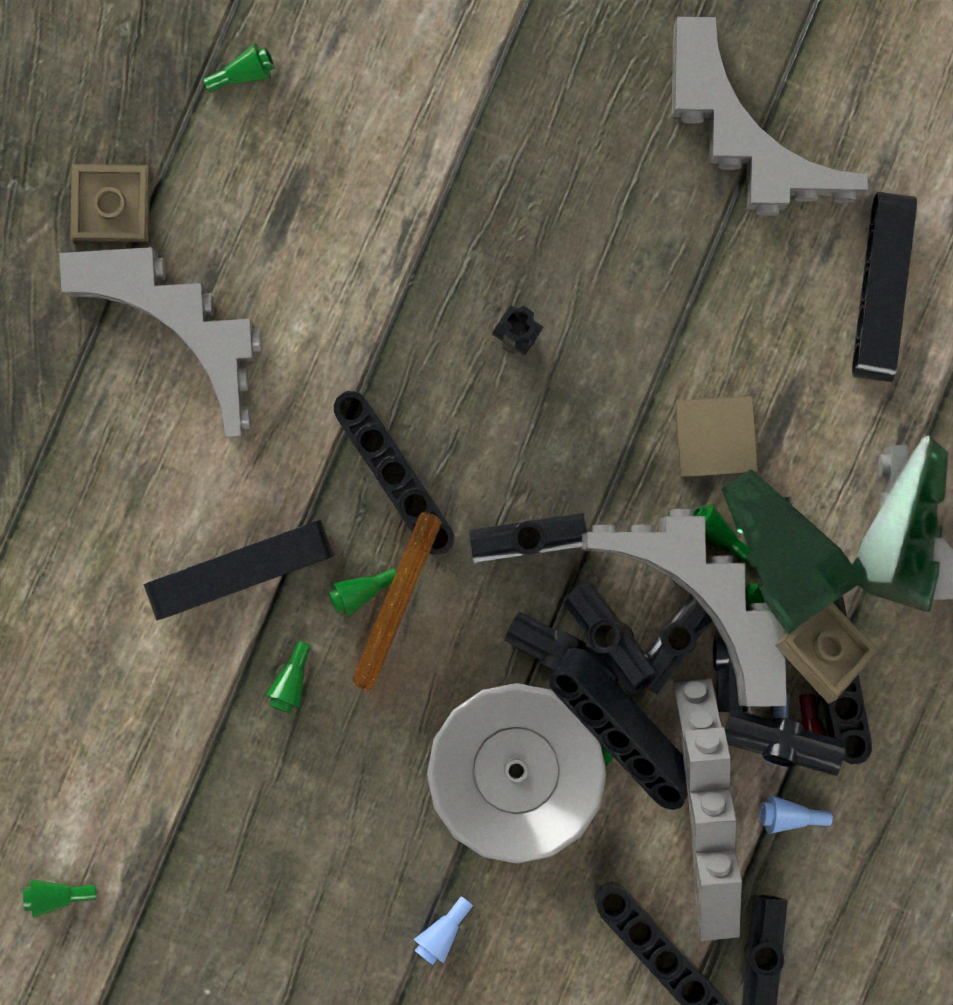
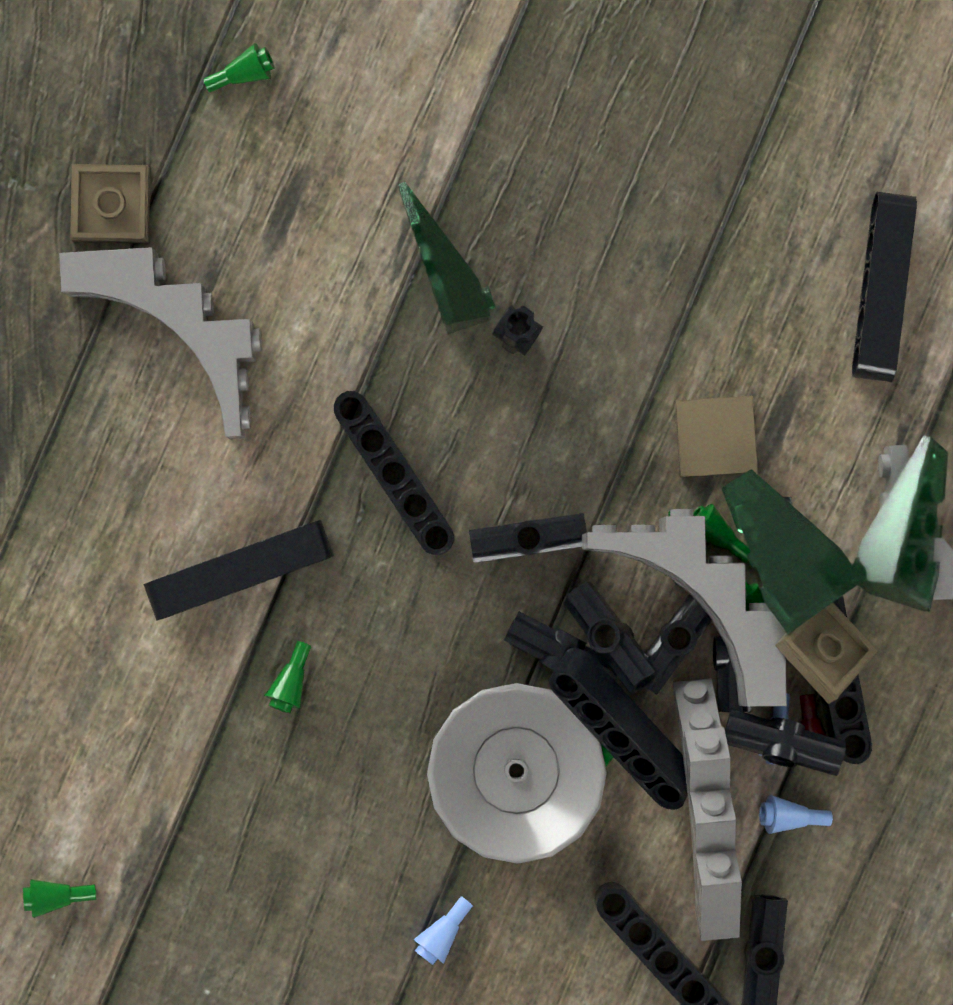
green cone [328,568,400,617] -> none
clear orange axle [353,512,441,690] -> none
light grey arch [672,17,868,216] -> none
none -> clear green wedge [398,181,495,335]

